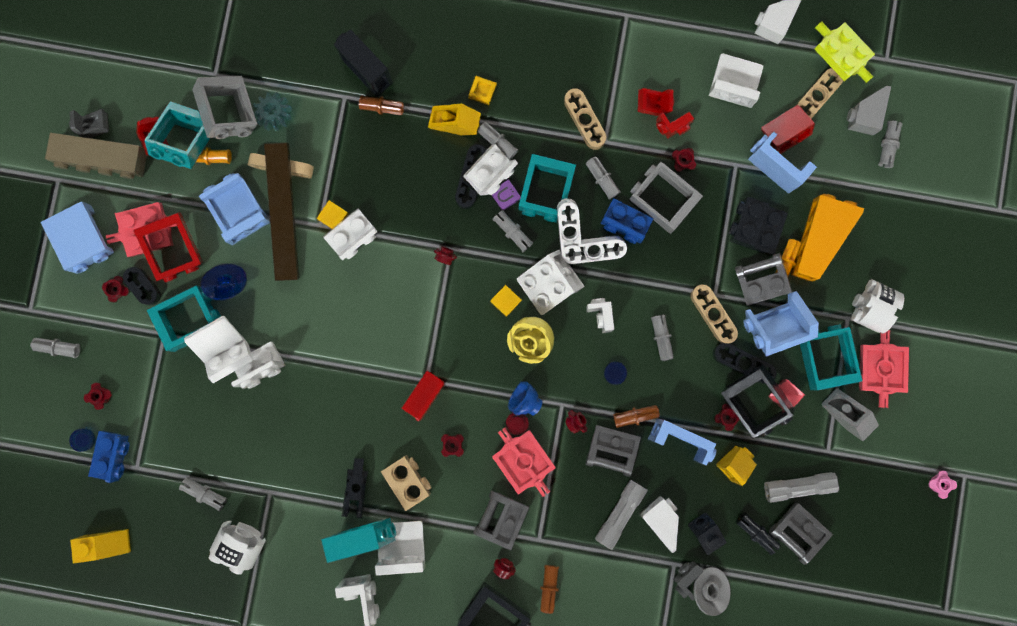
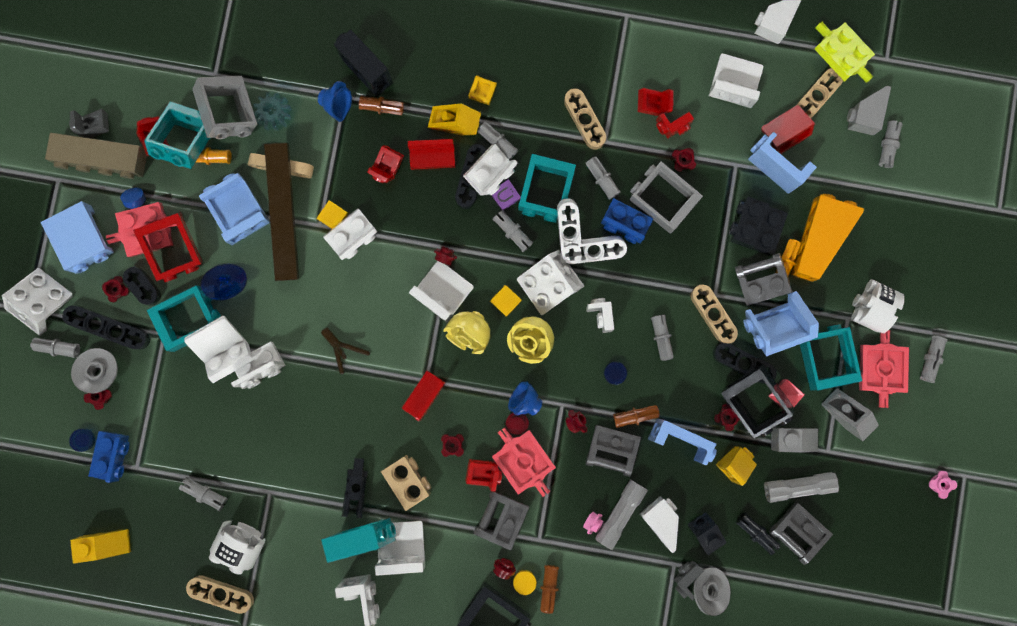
none -> white bracket [2,268,73,336]
none -> black beam [62,305,150,350]
none -> light grey dish [71,348,118,393]
none -> blue tile [120,188,146,209]
none -> tan beam [186,575,254,614]
none -> blue piece [318,81,352,122]
none -> dark brown plant [321,327,370,375]
none -> red bracket [367,145,404,183]
none -> red panel [408,139,455,170]
none -> white bracket [409,261,474,322]
none -> light yellow cylinder [443,311,490,354]
none -> red bracket [465,459,502,492]
none -> yellow tile [513,570,536,595]
none -> bright pink plate [583,512,604,534]
none -> light grey slope [771,427,818,452]
none -> light grey pin [919,335,948,383]

